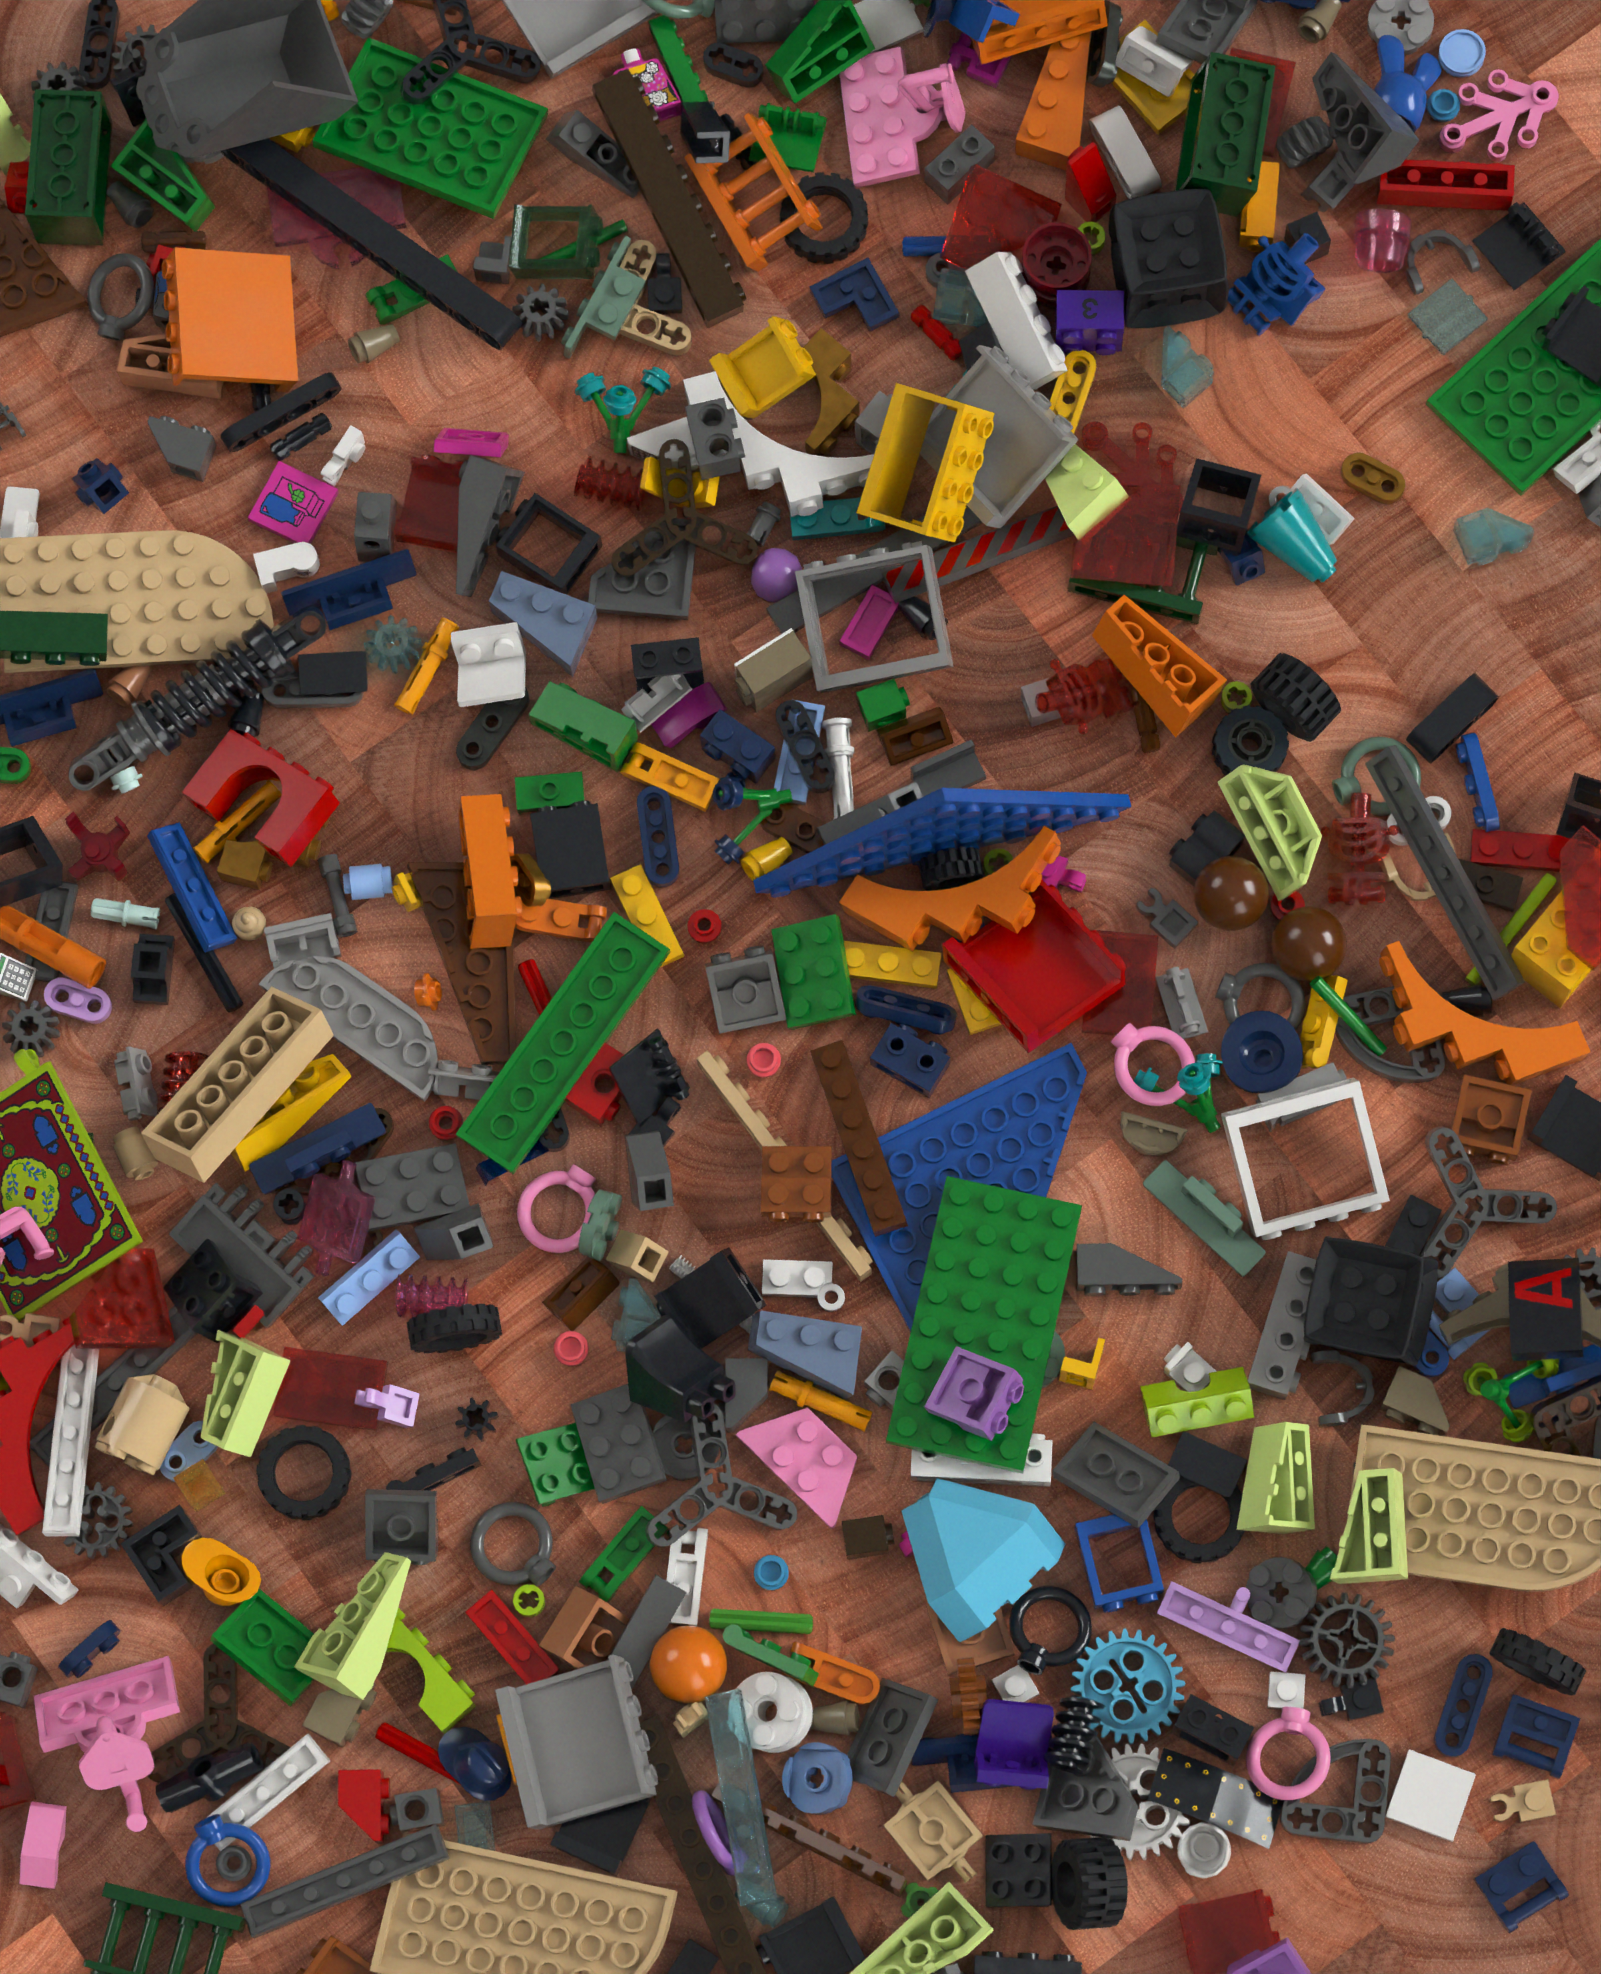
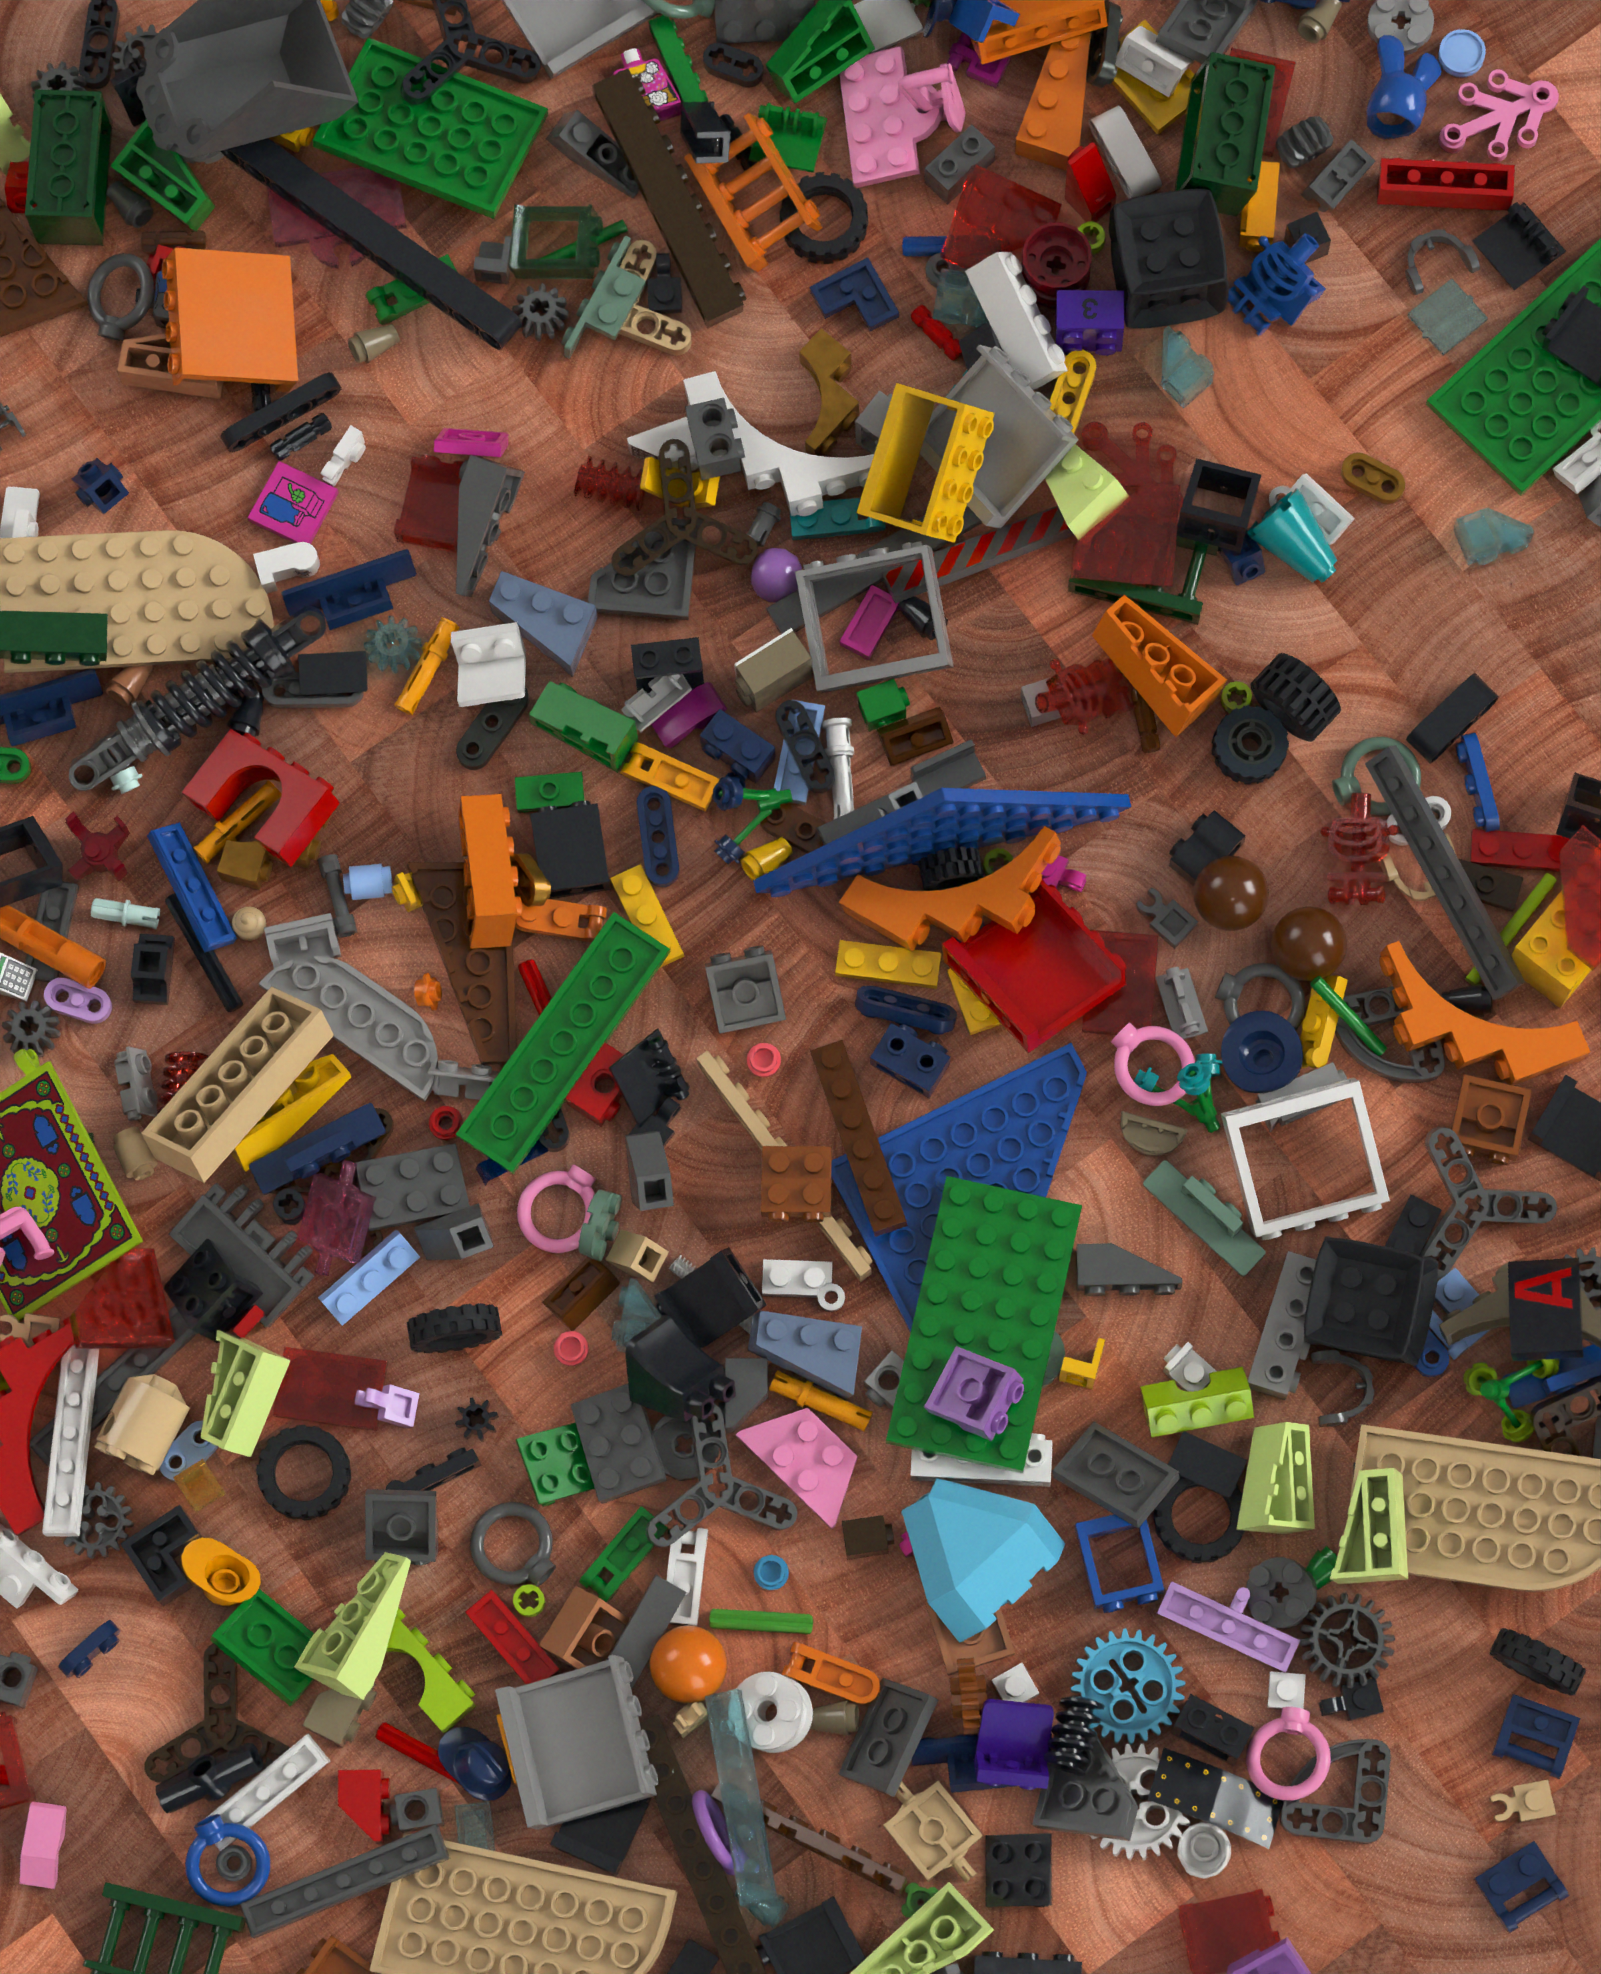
bright pink plate [34,1656,180,1832] -> none
dark grey slope [147,416,216,482] -> none
dark grey torso [354,492,397,562] -> none
clear pink piece [395,1274,469,1318] -> none
black window [496,493,602,595] -> none
teal plant [575,366,671,453] -> none
red plate [687,909,722,943] -> none
yellow panel [709,316,816,419] -> none
green plate [723,1624,819,1686] -> none
green plate [771,914,856,1030] -> none
medium blue plate [782,1742,853,1815] -> none
black piece [1009,1586,1092,1675] -> none
black tyre [1051,1837,1128,1930] -> none
yellowish green wedge [1218,764,1322,901] -> none
red plate [1270,891,1305,920] -> none
dark grey wedge [1312,52,1419,184] -> none
clear pink piece [1353,209,1412,273] -> none
dark tan slope [1380,1366,1450,1436] -> none
white tile [1385,1749,1476,1842] -> none
dark azure plate [1427,89,1460,122] -> none
dark blue plate [1434,1654,1493,1758] -> none

